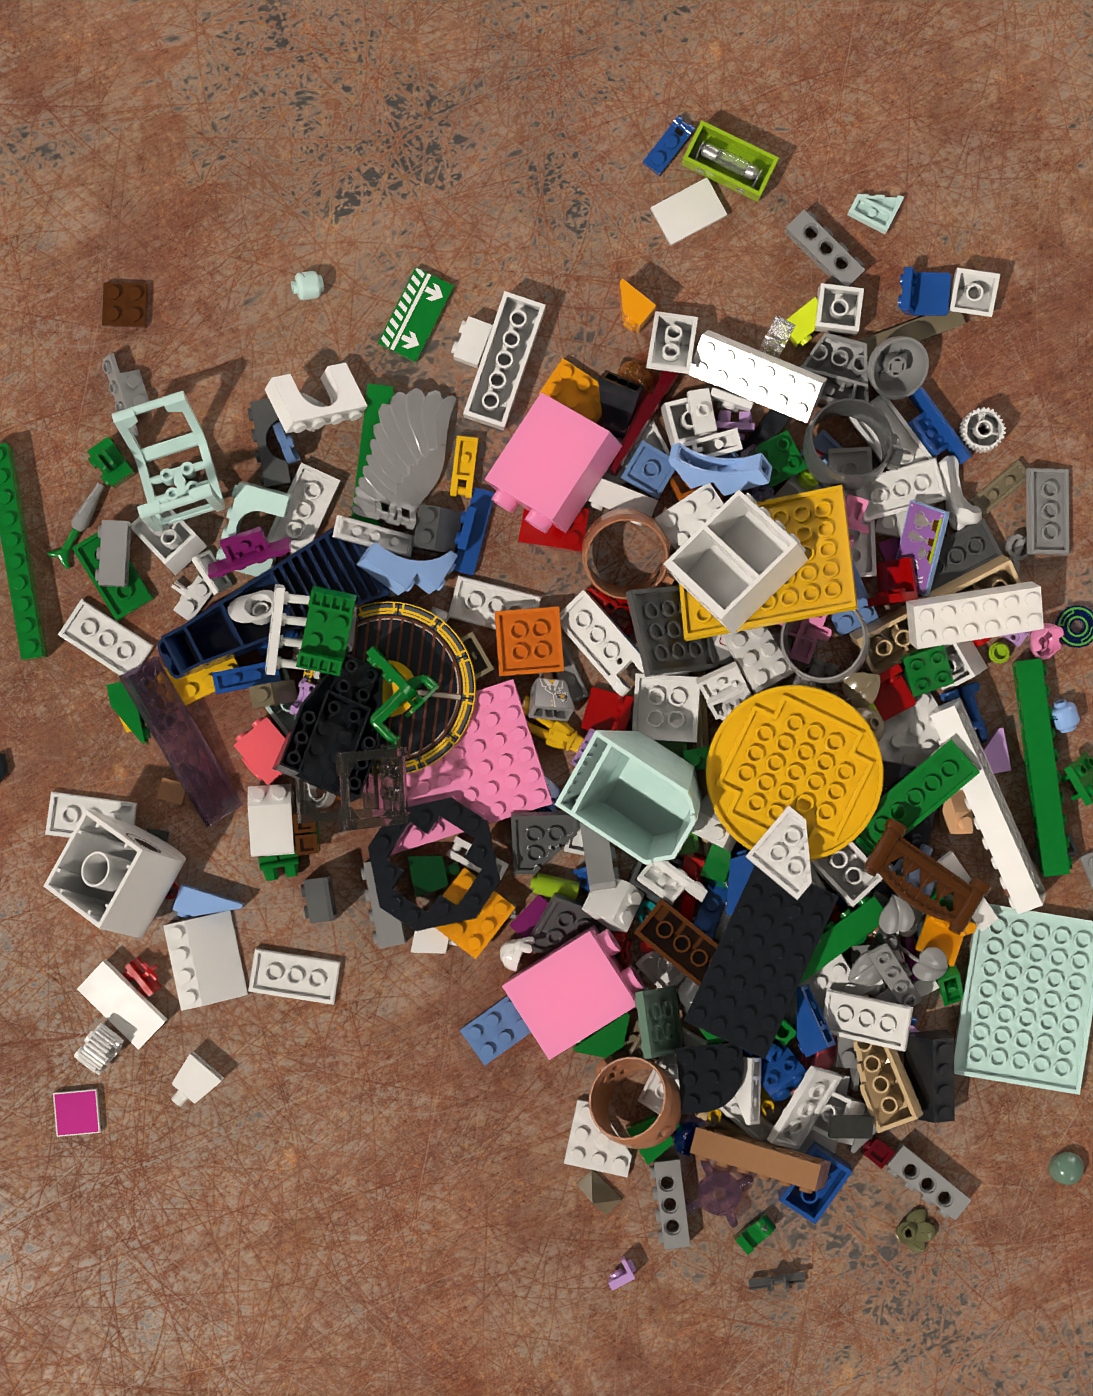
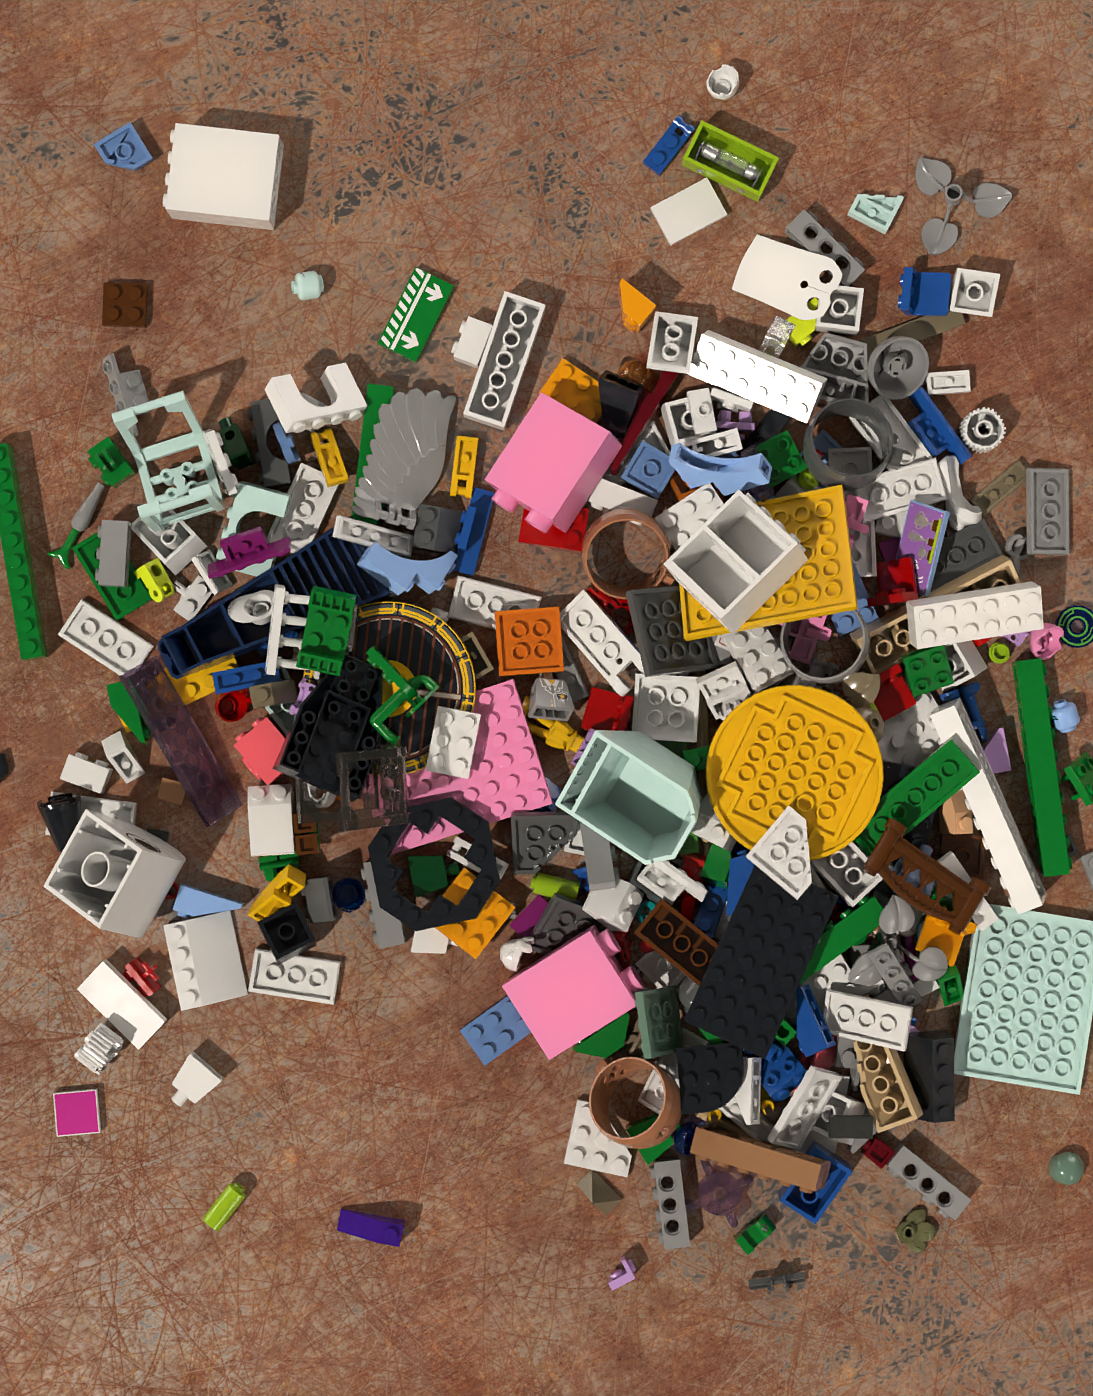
none -> black cone [37,793,81,852]
none -> white brick [60,752,113,794]
none -> medium blue plate [94,122,154,171]
none -> white slope [101,731,145,784]
none -> neon yellow leg [133,558,175,602]
none -> white container [163,123,284,230]
none -> white plate [202,429,239,495]
none -> lime brick [202,1182,246,1231]
none -> red piece [215,689,252,722]
none -> dark green torso [218,417,256,472]
none -> yellow slope [247,864,306,921]
none -> black brick [257,903,317,965]
none -> yellow plate [310,428,349,487]
none -> clear blue hair [332,877,365,913]
none -> dark purple slope [337,1208,405,1247]
none -> white plate [425,706,482,779]
none -> white hair [706,64,739,100]
none -> white piece [732,234,842,320]
none -> light grey plant [916,157,1012,255]
none -> white plate [925,370,971,395]
none -> reddish brown plate [939,833,985,879]

